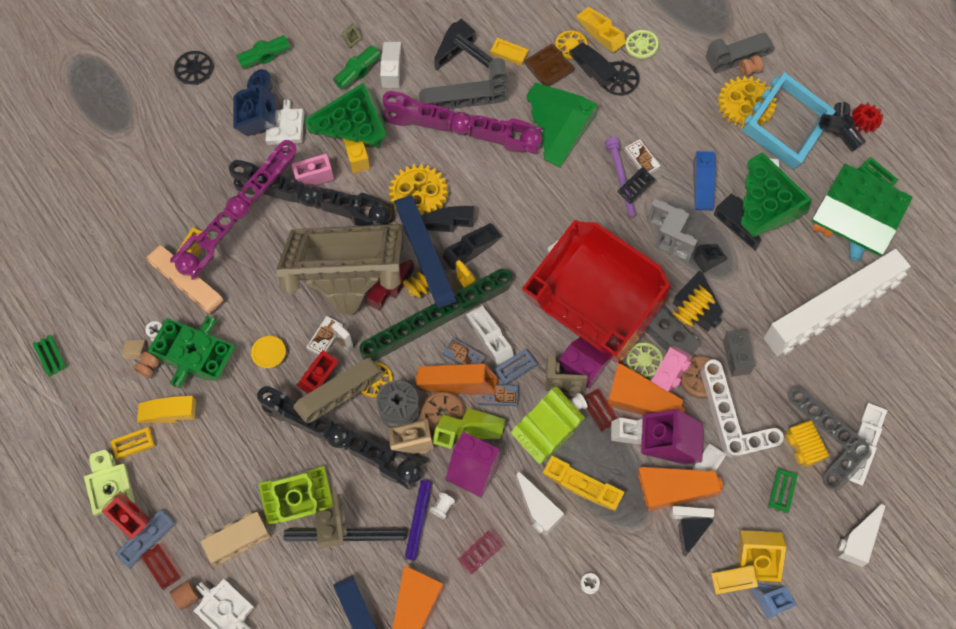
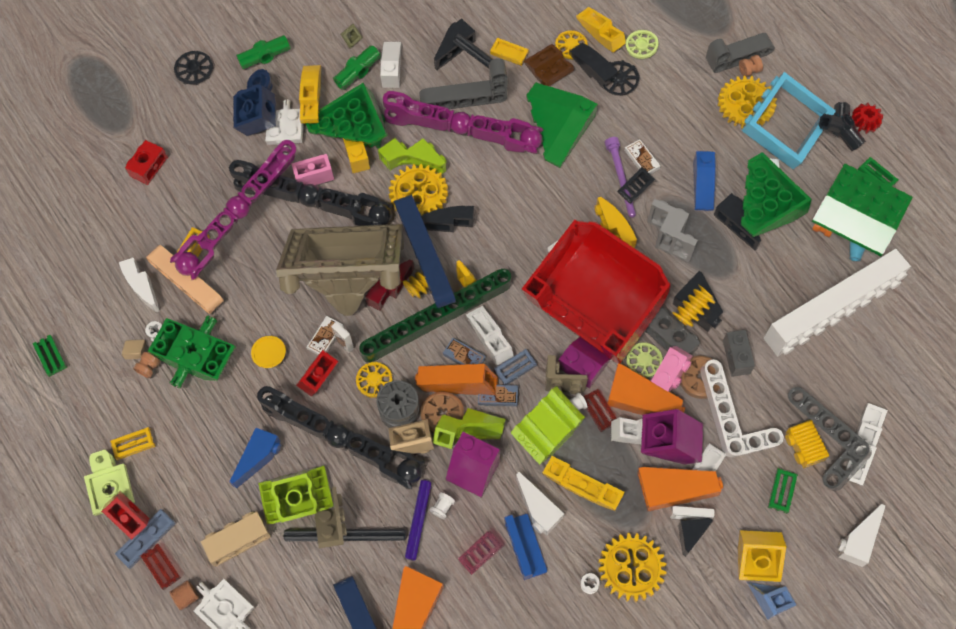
yellow slope [137,396,196,423] -> none
dark tan beam [293,358,383,424] -> none
black slope [443,223,502,270] -> none
black slope [693,244,728,273] -> none
yellow tile [711,565,758,594] -> none
none -> white slope [119,258,160,312]
none -> red brick [125,140,168,185]
none -> blue slope [229,428,281,488]
none -> yellow slope [299,65,321,123]
none -> lime arch [378,138,447,174]
none -> blue panel [504,514,547,580]
none -> yellow slope [594,197,637,248]
none -> yellow gear [598,533,667,602]

